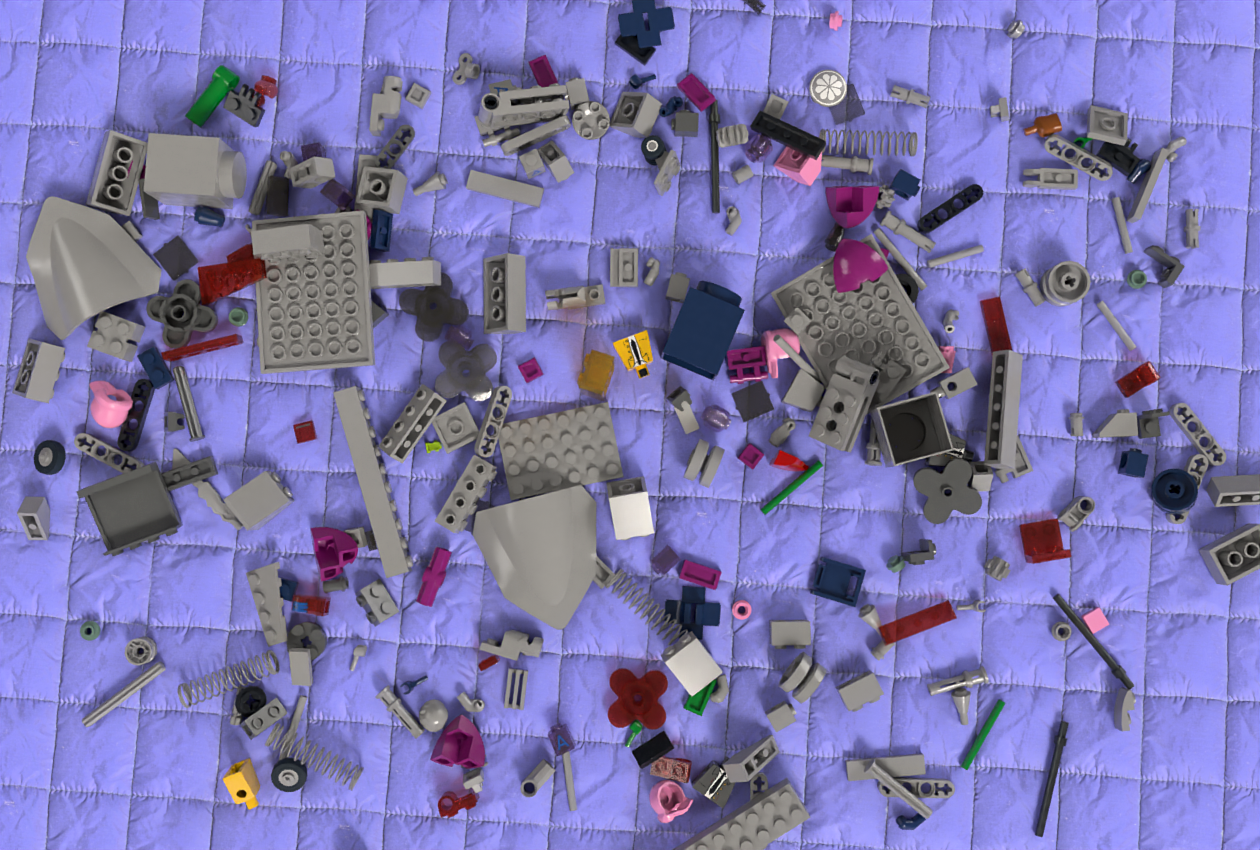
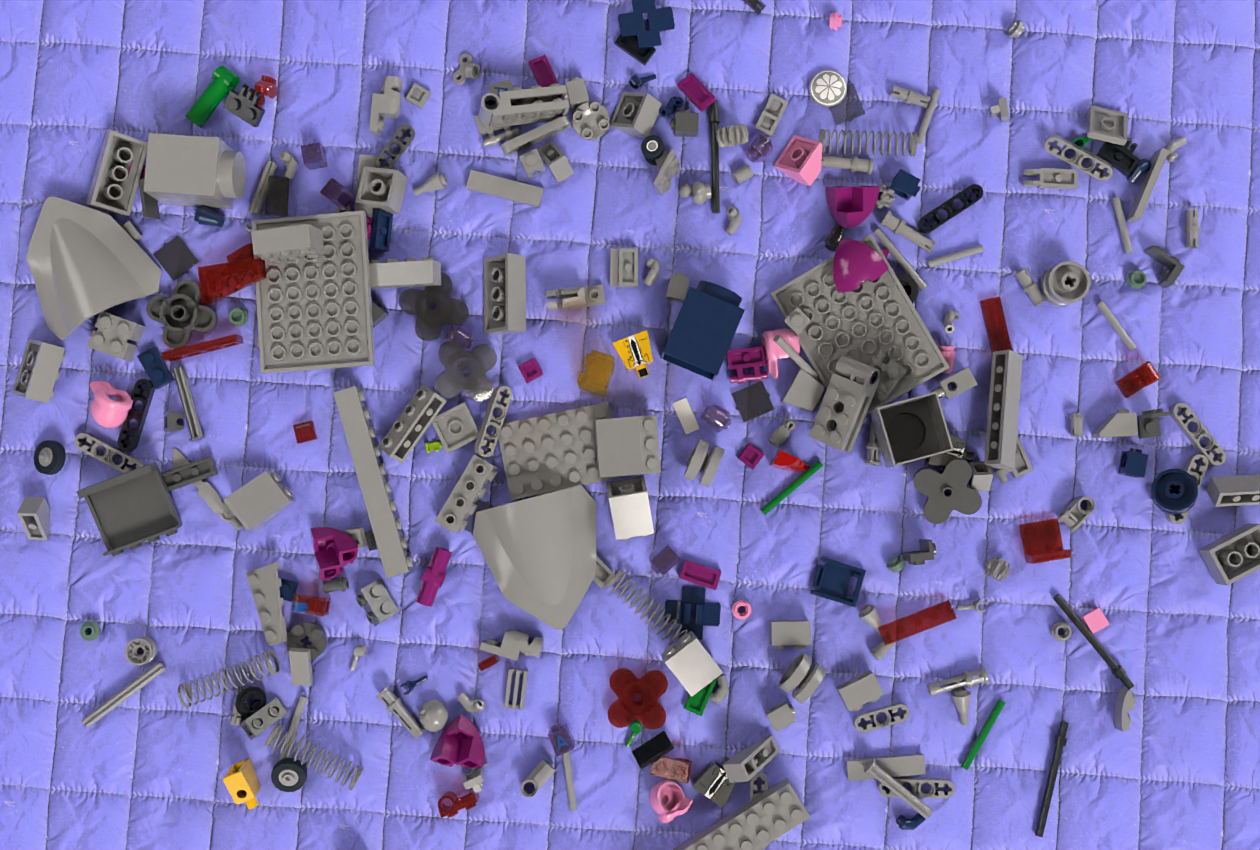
light grey brick [290,156,335,189] -> none
dark grey tile [666,386,692,411] -> none
black plate [750,111,826,160] -> none
dark orange piece [1023,113,1062,137] -> none
none -> light grey slope [594,415,661,478]
none -> light grey animal [679,181,711,205]
none -> light grey beam [853,703,910,733]
none -> light grey bar [917,89,941,144]

